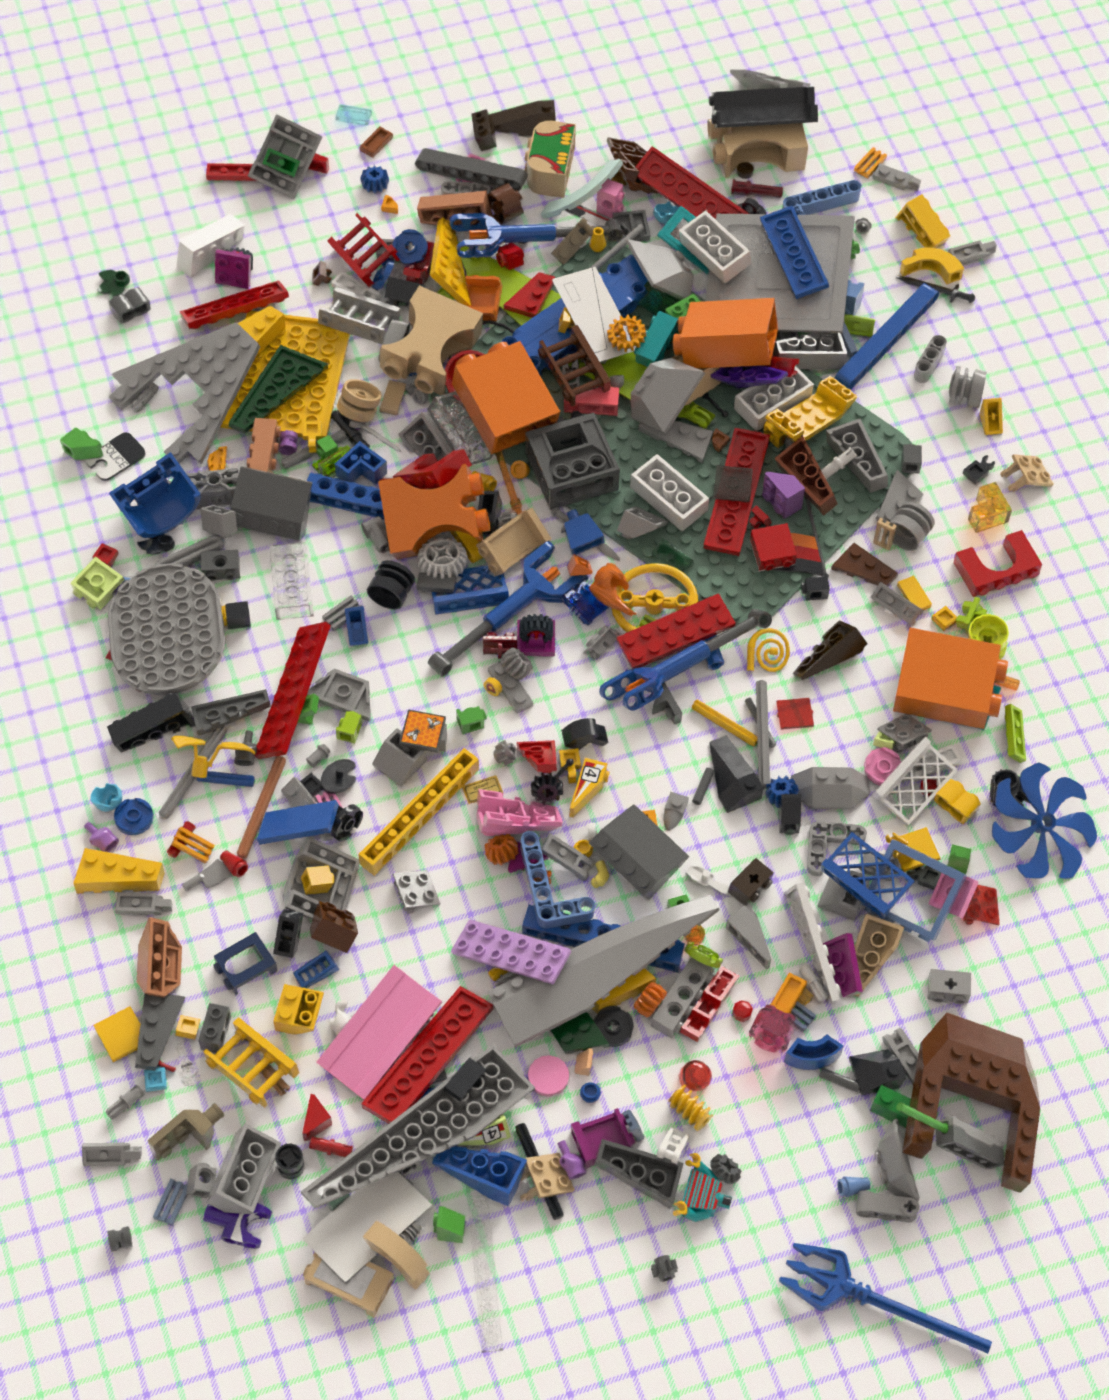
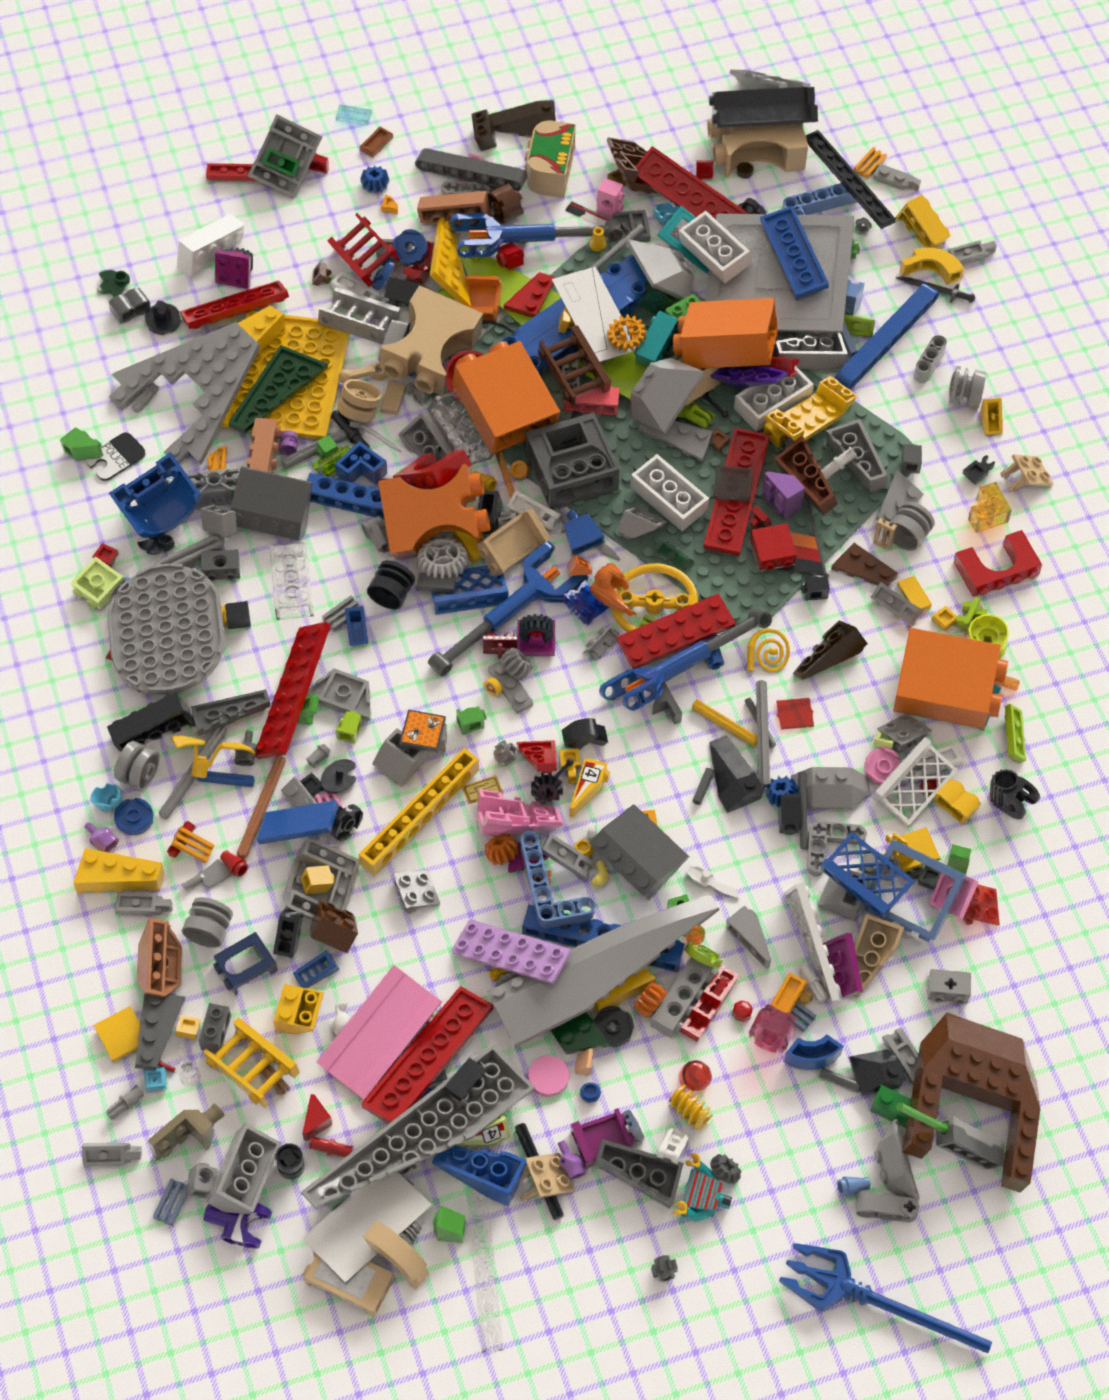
dark grey wheel [107,1226,133,1252] -> none
yellow plate [303,421,322,453] -> none
light aqua tile [540,159,623,218] -> none
dark tan plate [550,217,594,265] -> none
light grey hinge [610,375,624,388] -> none
light grey plate [663,791,689,831] -> none
dark brown brick [727,858,774,906] -> none
dark red pin [731,179,783,198] -> none
blue piece [992,762,1098,879] -> none
none -> light grey wheel [114,741,160,791]
none -> black tile [145,300,181,335]
none -> light grey wheel [181,897,233,948]
none -> tan piece [338,363,388,383]
none -> white plate [507,490,561,531]
none -> red tile [696,160,713,179]
none -> dark grey bar [798,771,808,849]
none -> black tile [806,130,896,229]

